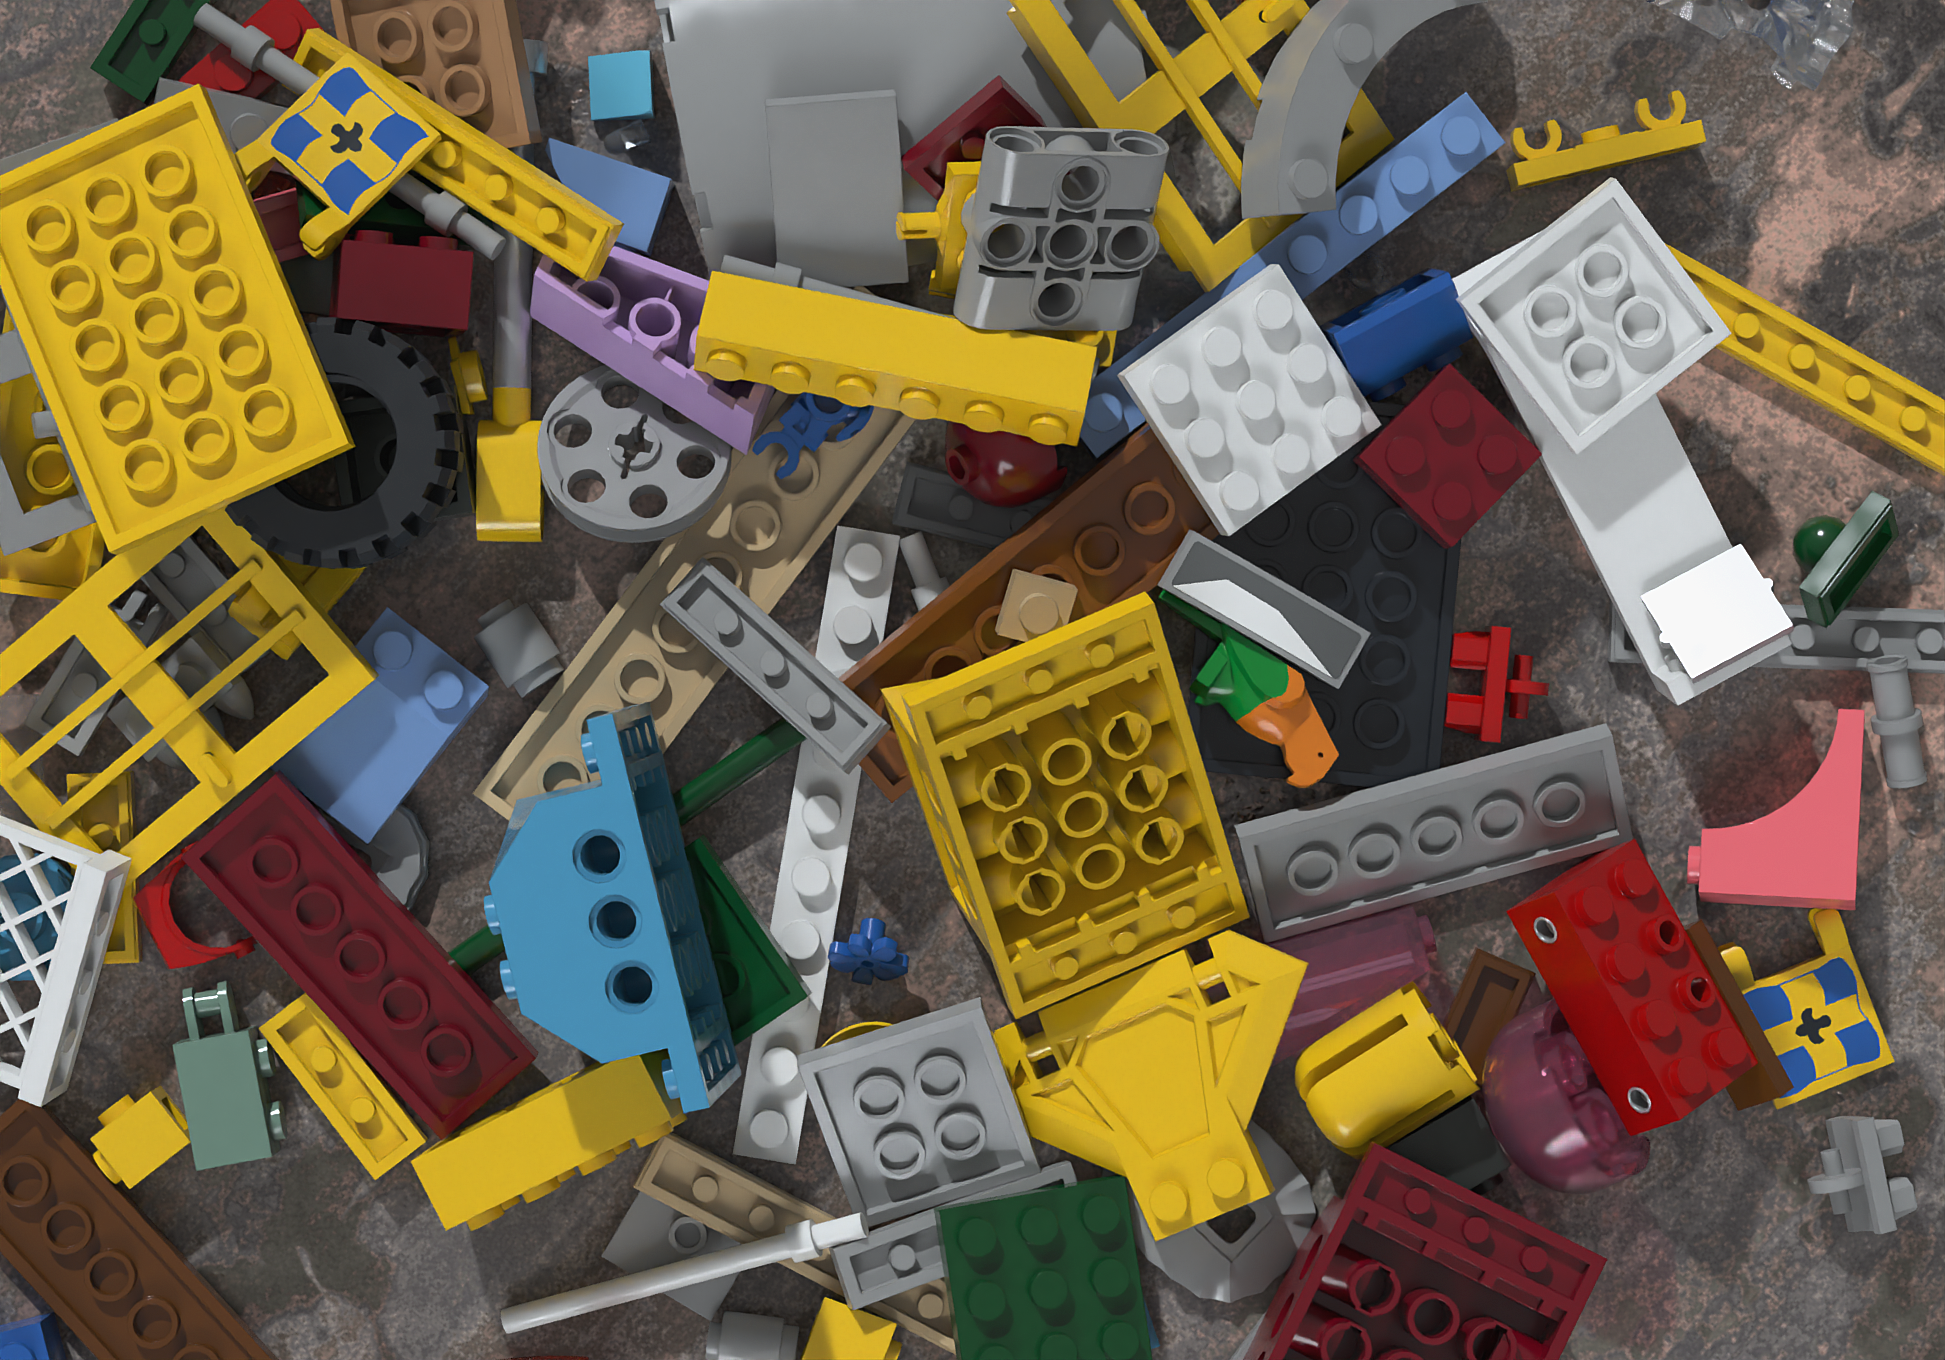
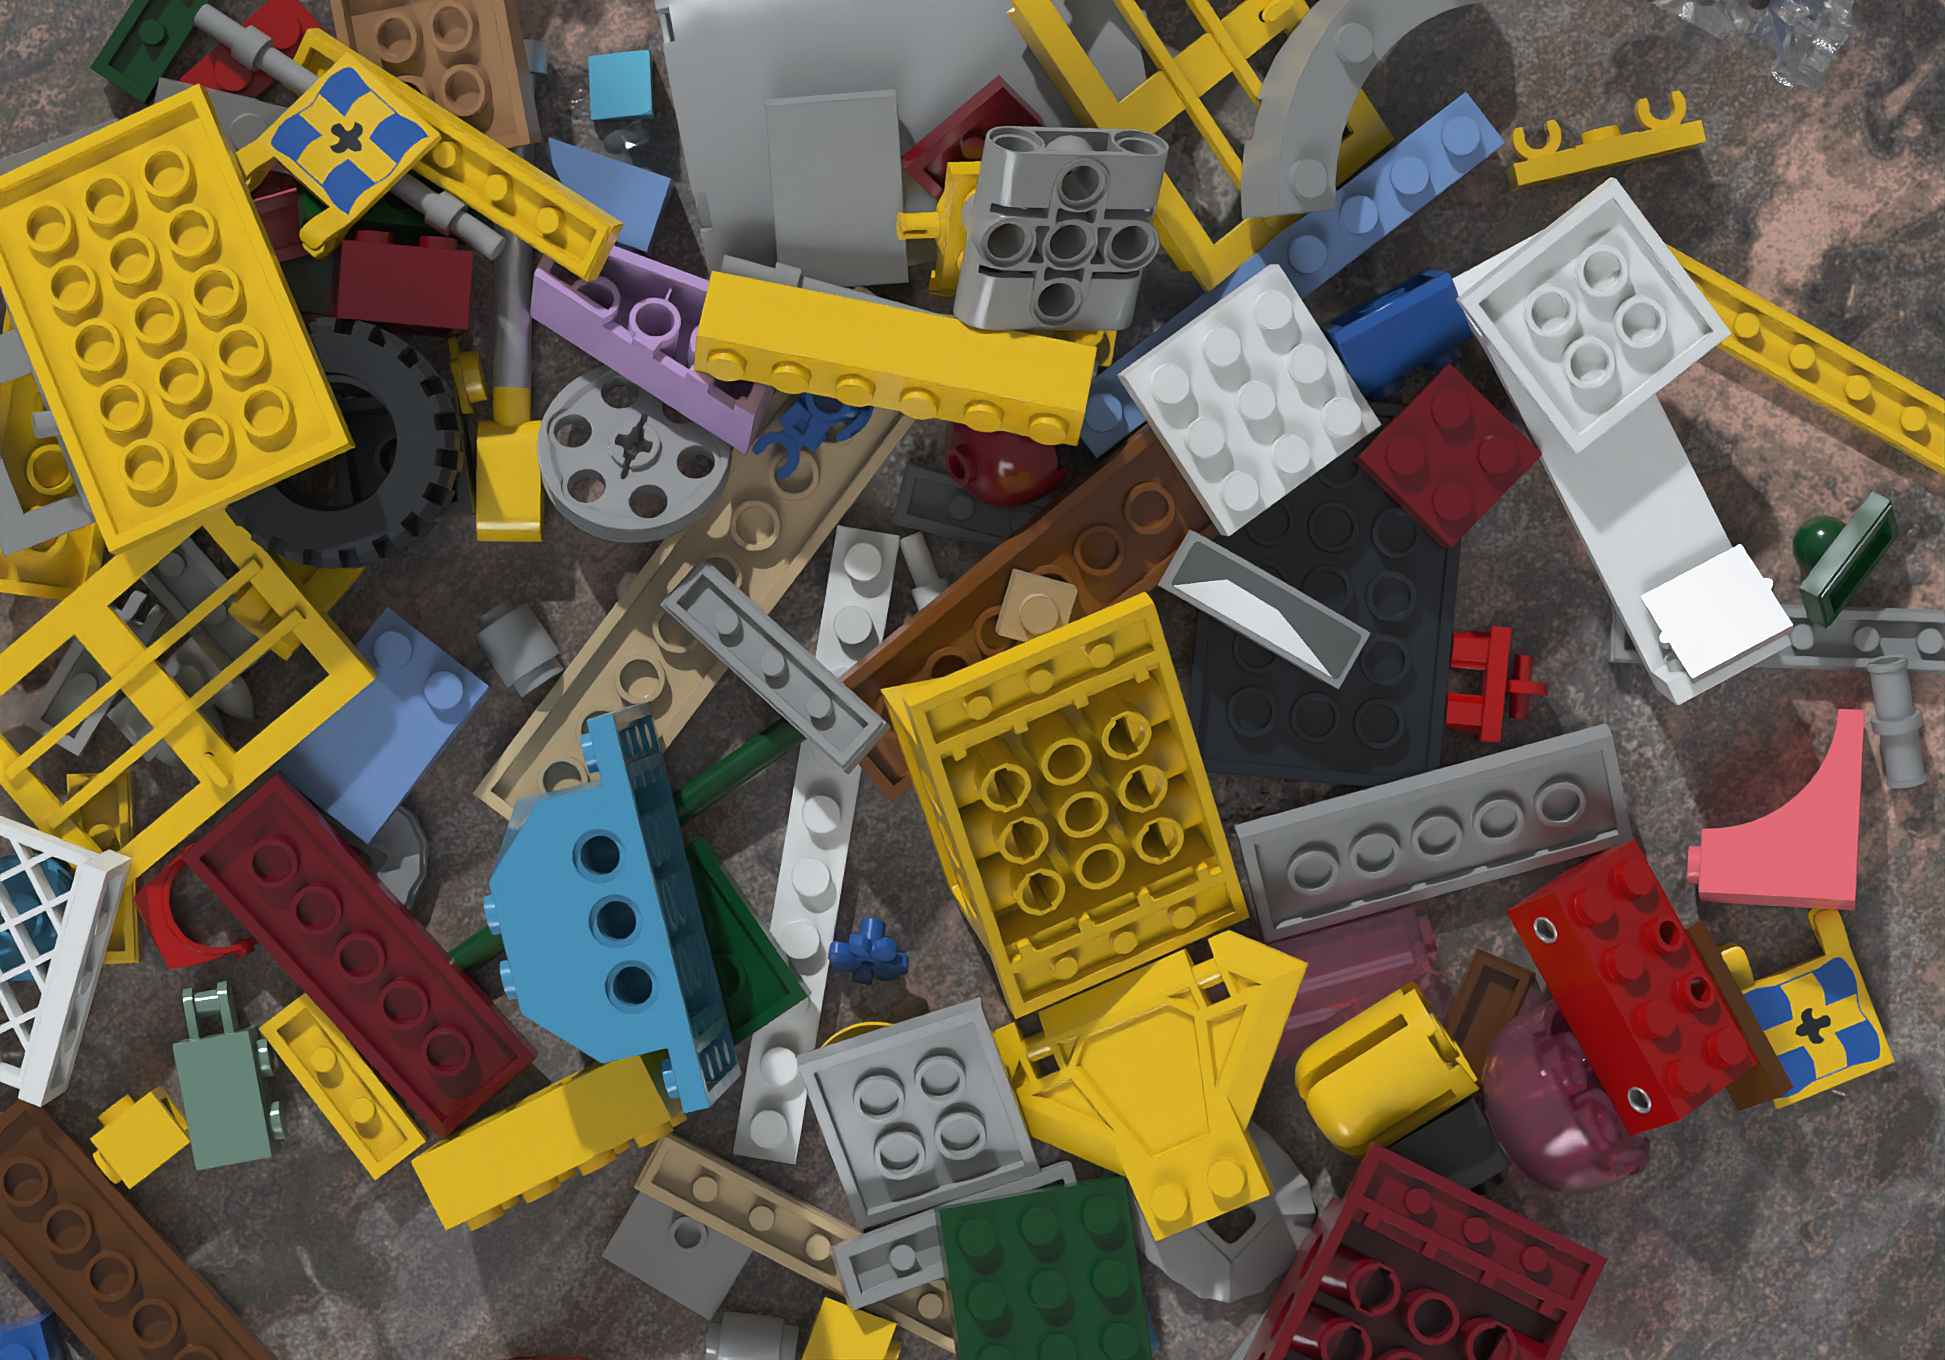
white bar [501,1212,869,1334] -> none
animal [1158,590,1339,788] -> none
light grey hips [1807,1116,1917,1234] -> none

